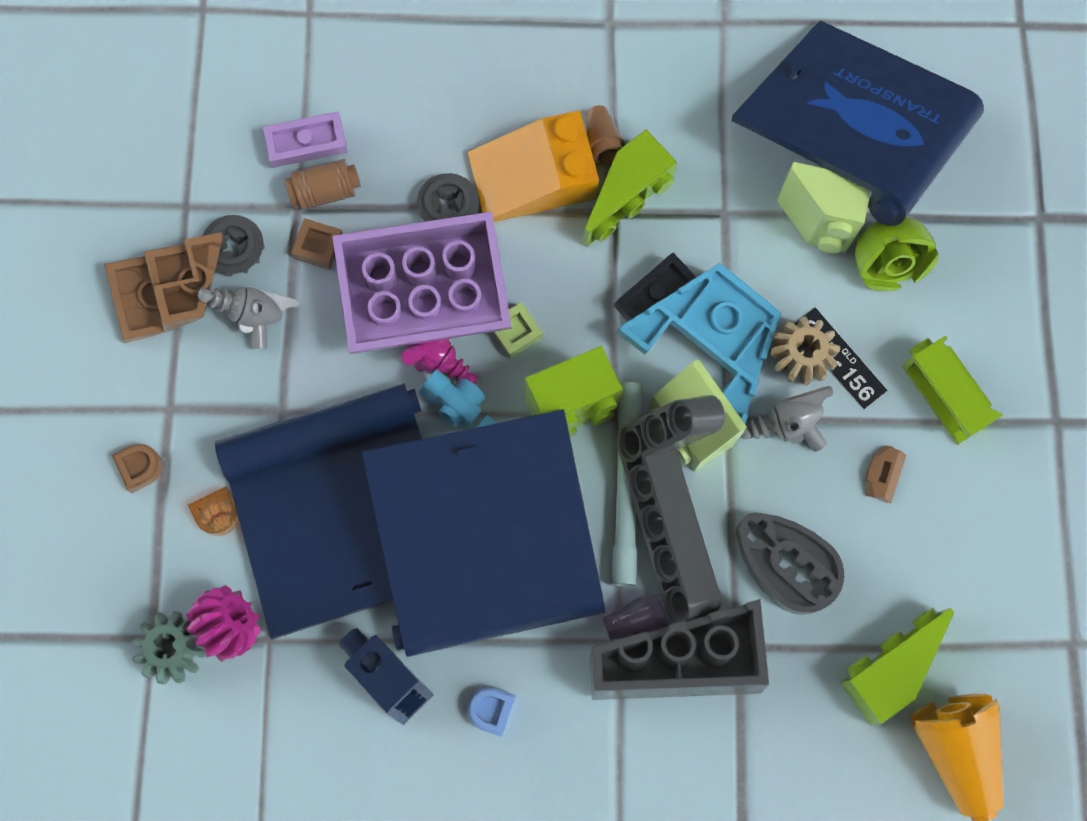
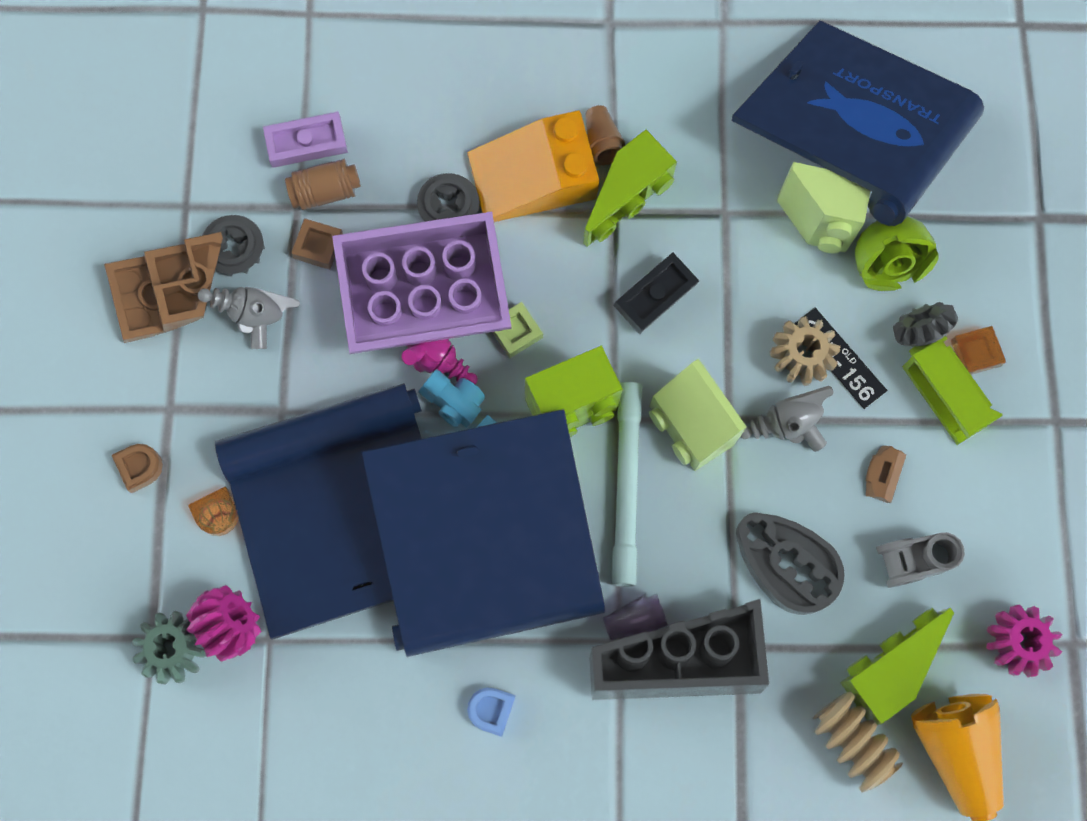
dark blue torso [339,628,434,725] -> none
medium azure wing [616,263,781,423] -> none
dark grey beam [617,395,725,623] -> none
none -> tan piece [812,691,903,792]
none -> light grey piece [876,532,965,588]
none -> dark grey gear [893,302,958,346]
none -> clear orange tile [951,326,1006,375]
none -> dark pink gear [986,605,1063,677]

